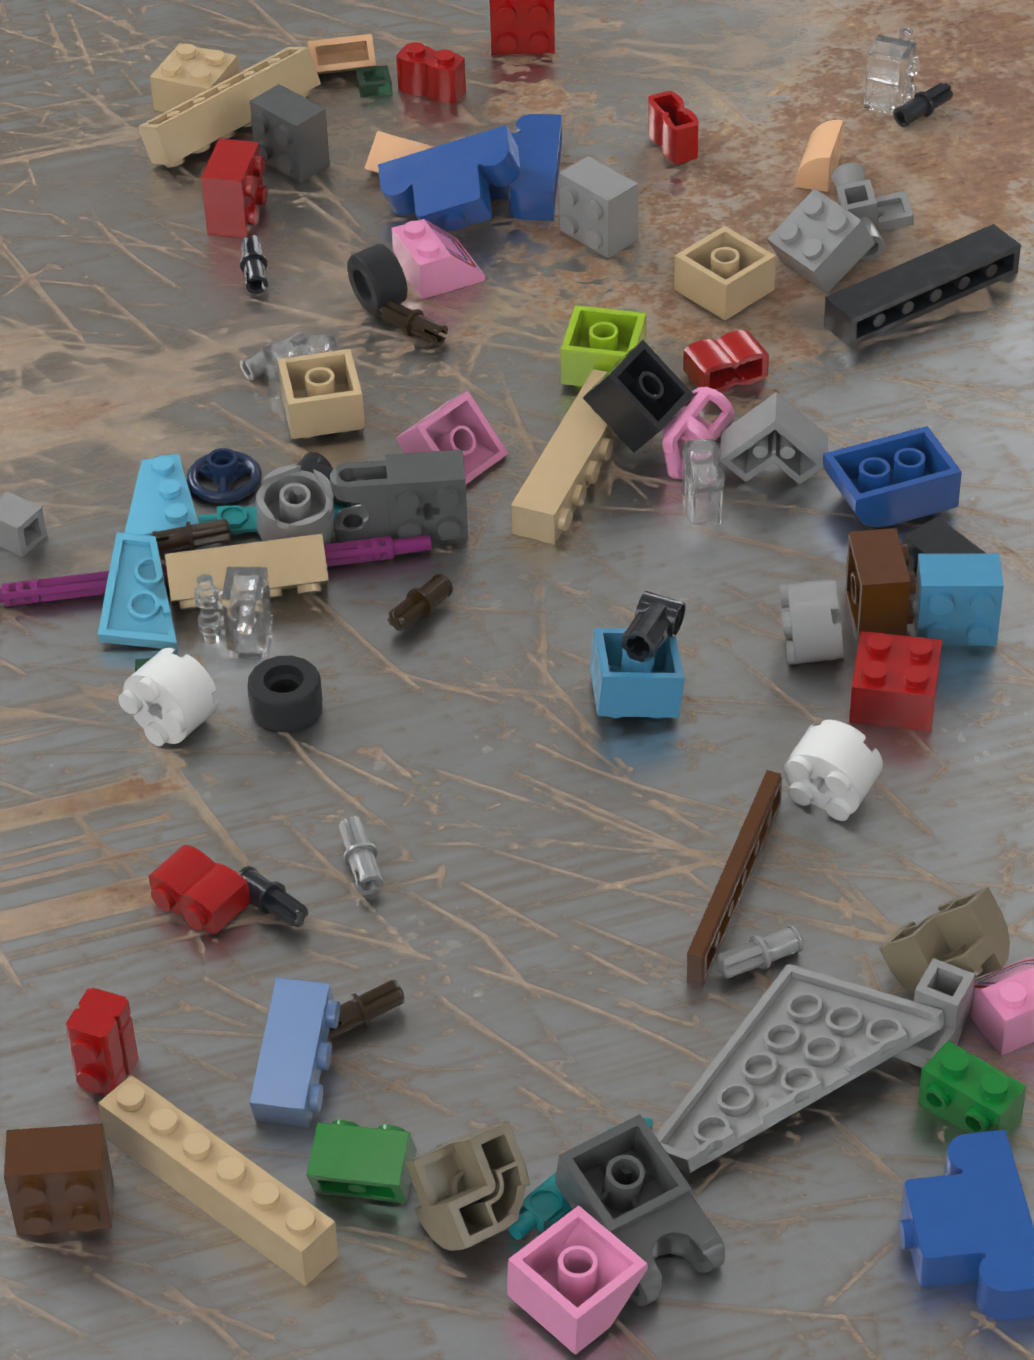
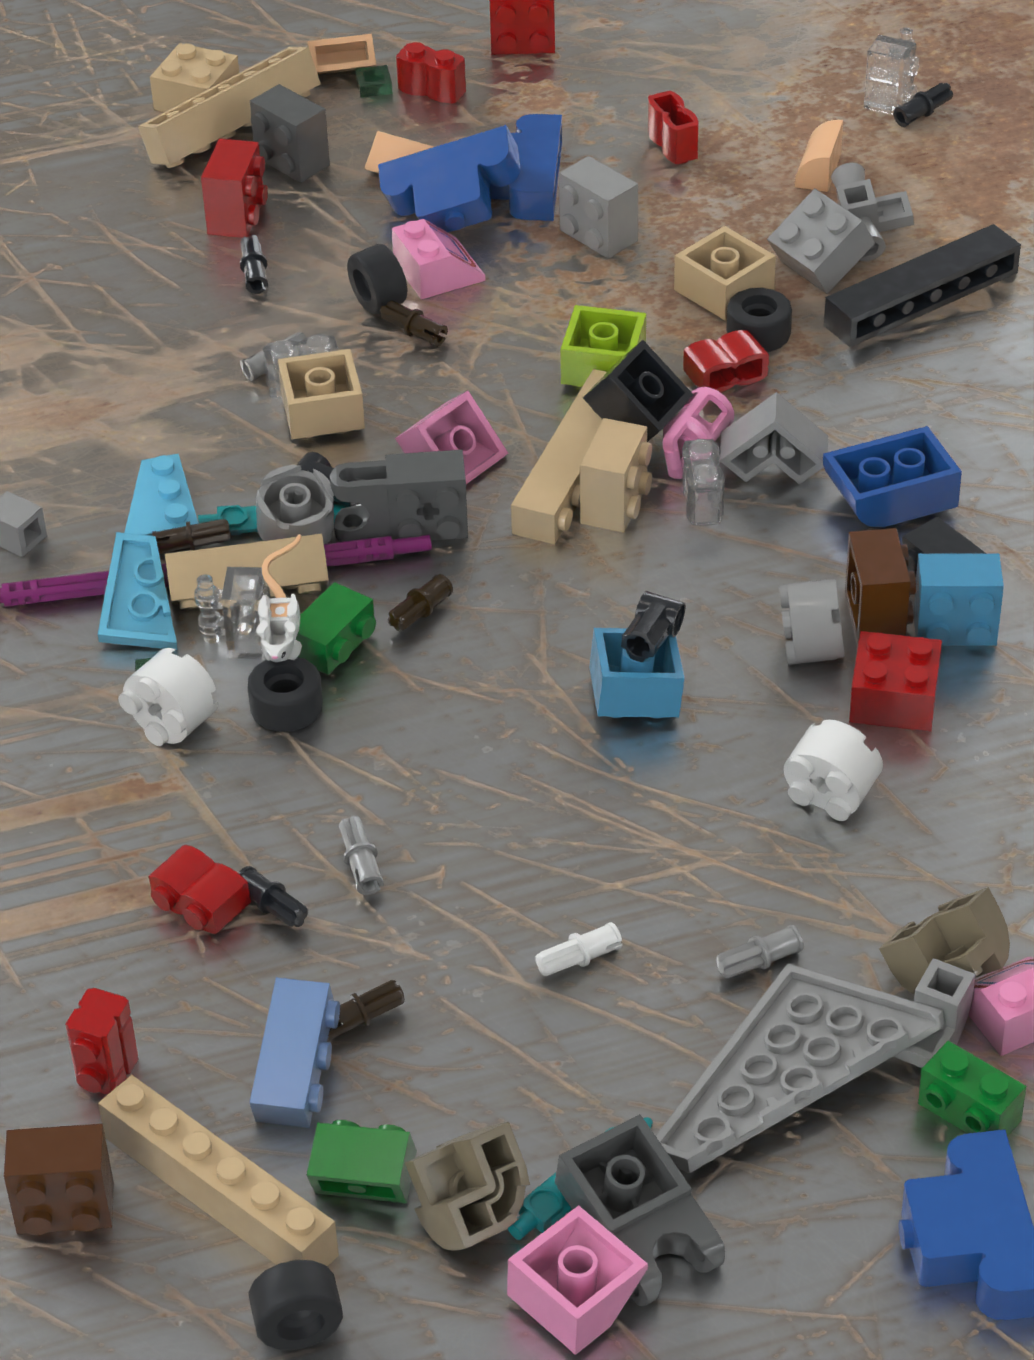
dark blue piece [187,448,262,503] -> none
reddish brown tile [687,770,782,986] -> none
none -> black tyre [248,1260,343,1350]
none -> white animal [256,534,302,662]
none -> green brick [296,582,376,675]
none -> white axle [535,922,622,976]
none -> tan brick [580,418,652,533]
none -> black tyre [726,288,792,352]

